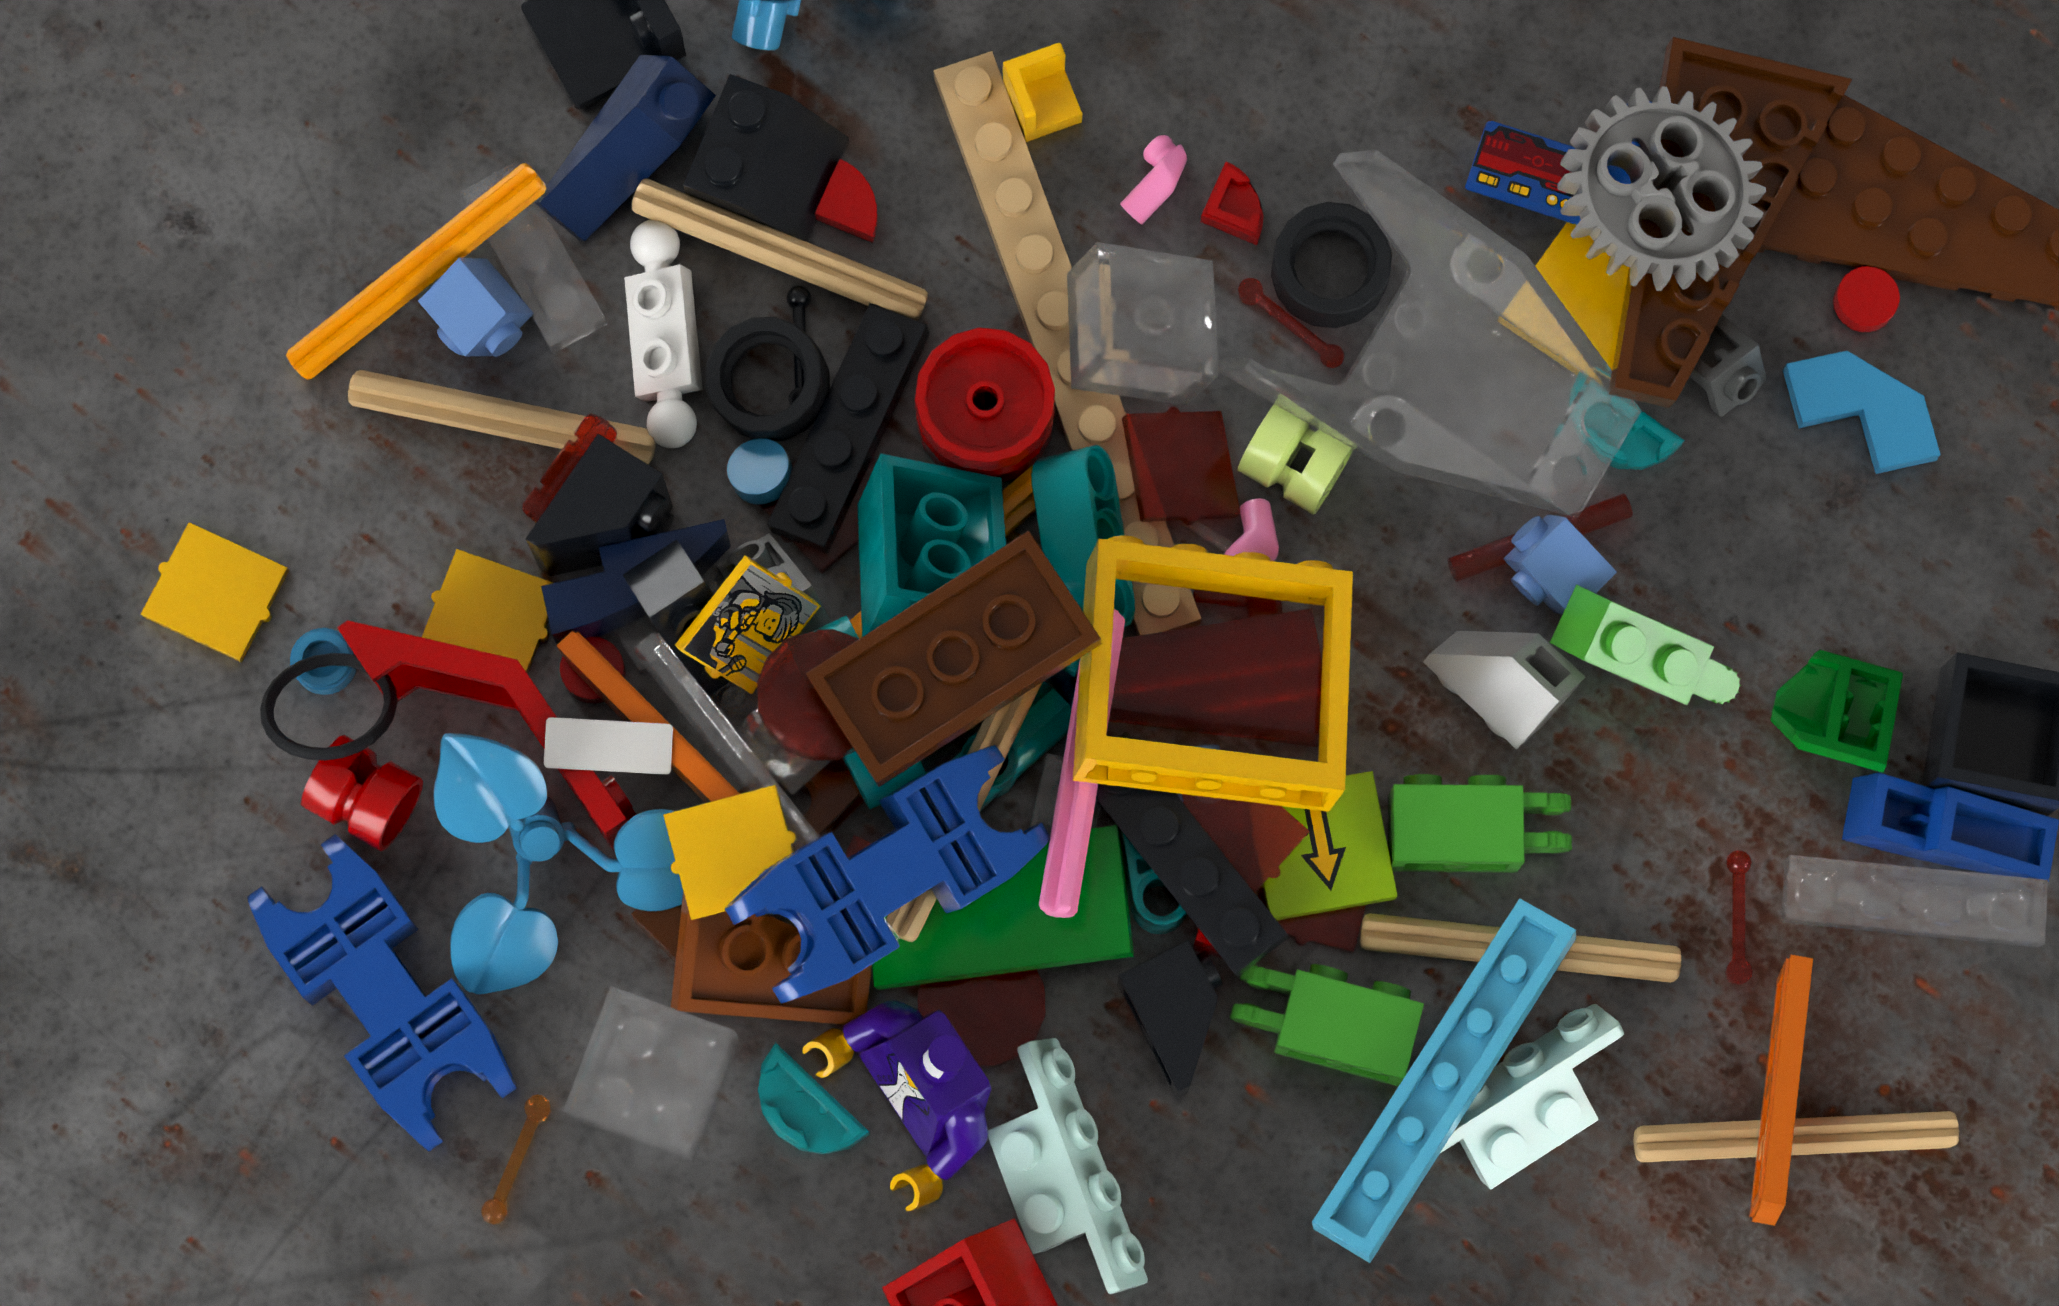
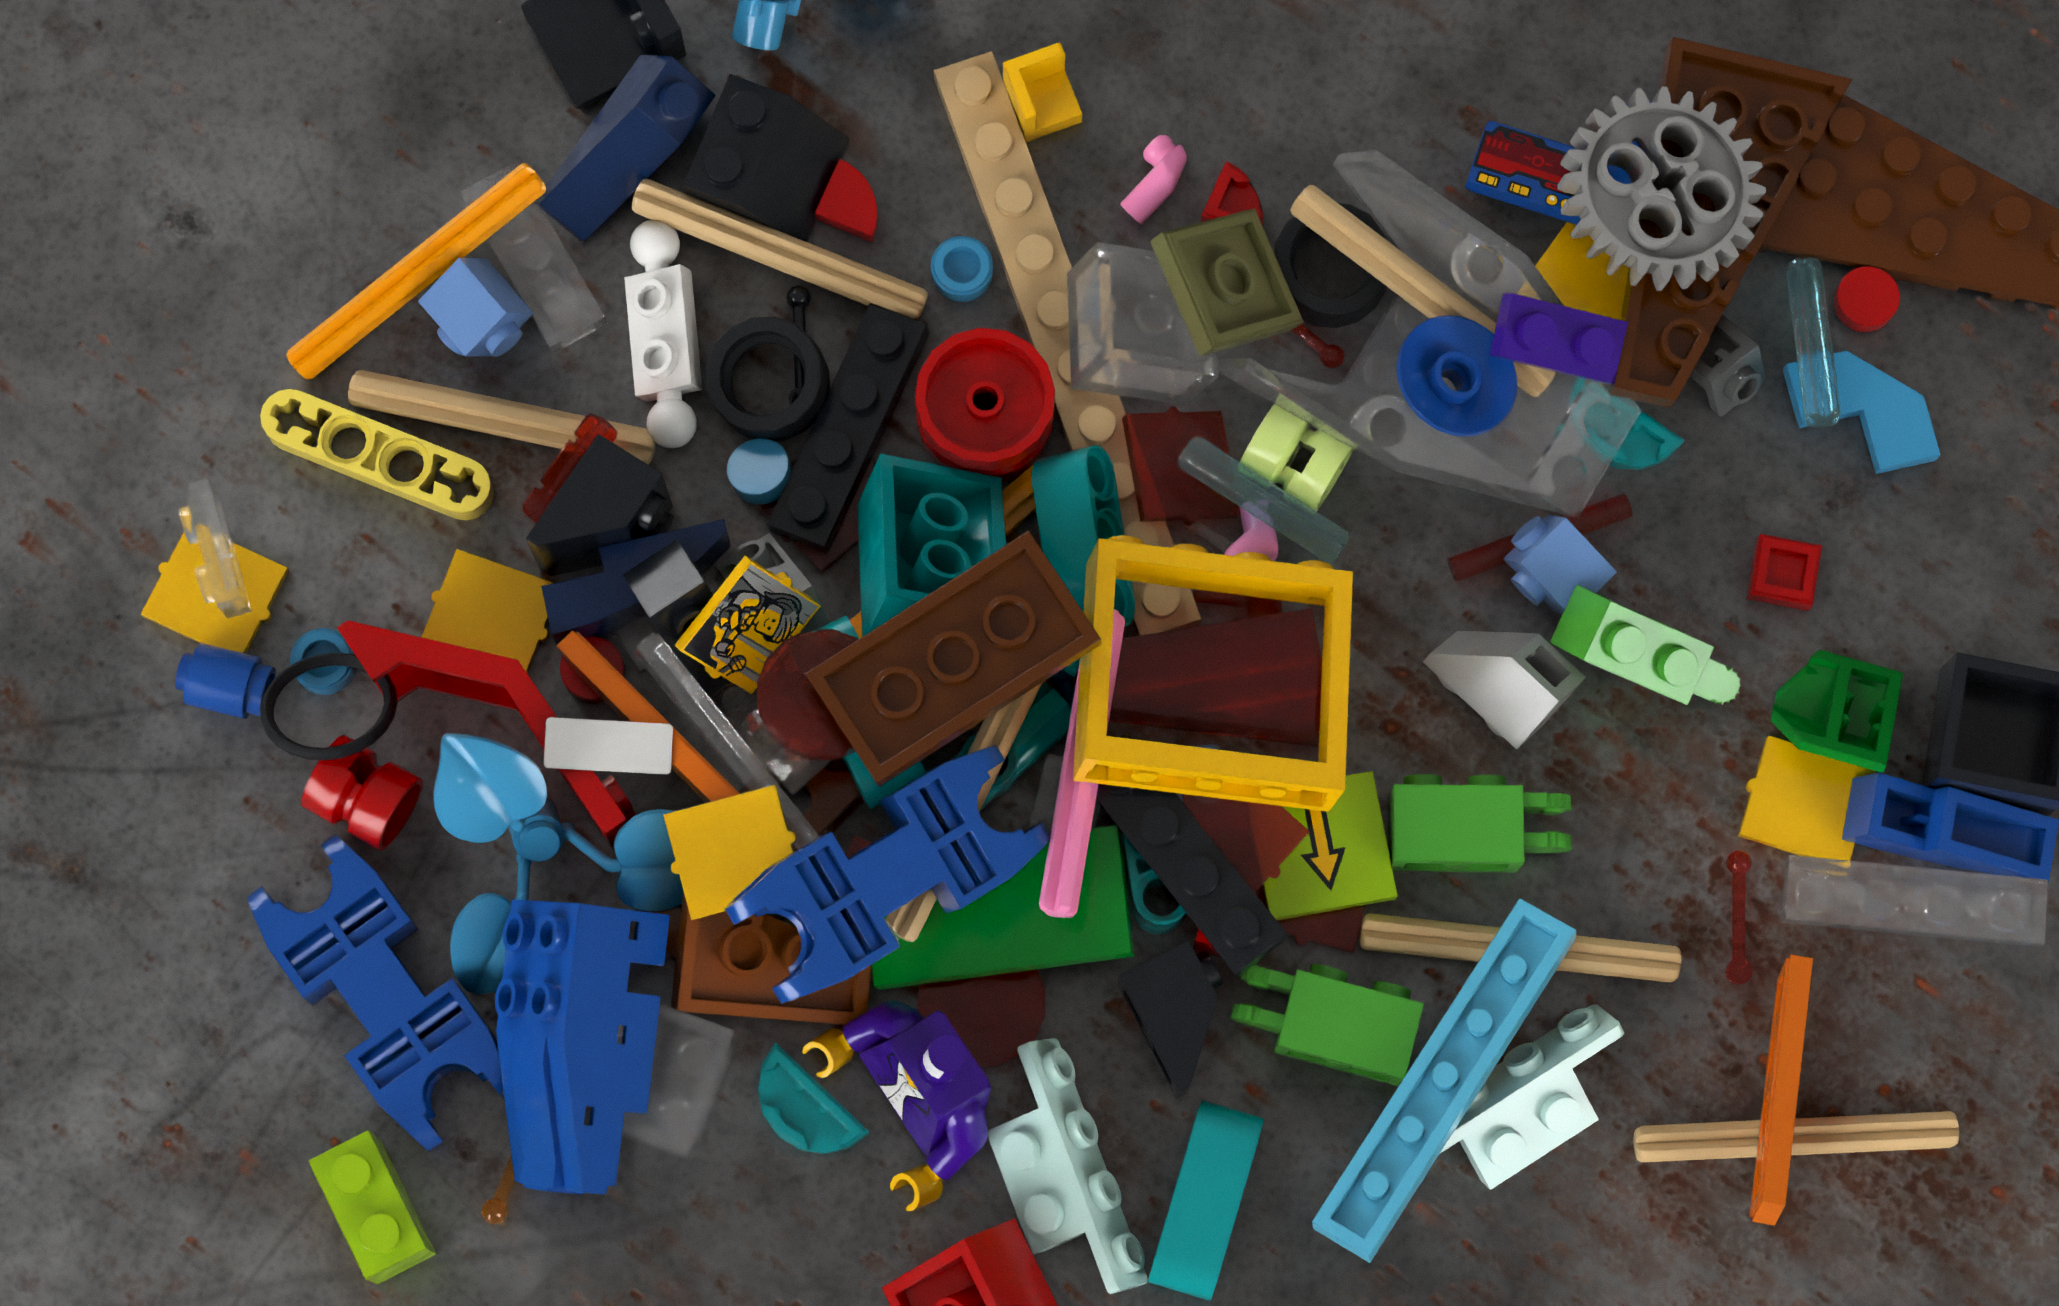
none -> blue brick [175,643,276,719]
none -> clear plate [179,478,252,619]
none -> light yellow beam [260,389,494,521]
none -> lime brick [308,1130,436,1285]
none -> blue piece [495,899,670,1195]
none -> dark azure tile [931,236,993,302]
none -> teal beam [1147,1099,1264,1301]
none -> olive tile [1150,208,1304,357]
none -> clear light blue axle [1177,436,1350,564]
none -> tan axle [1290,185,1556,397]
none -> blue dish [1396,315,1517,437]
none -> dark purple plate [1489,293,1628,384]
none -> yellow piece [1738,735,1875,870]
none -> red tile [1746,534,1822,611]
none -> clear light blue axle [1786,257,1841,428]

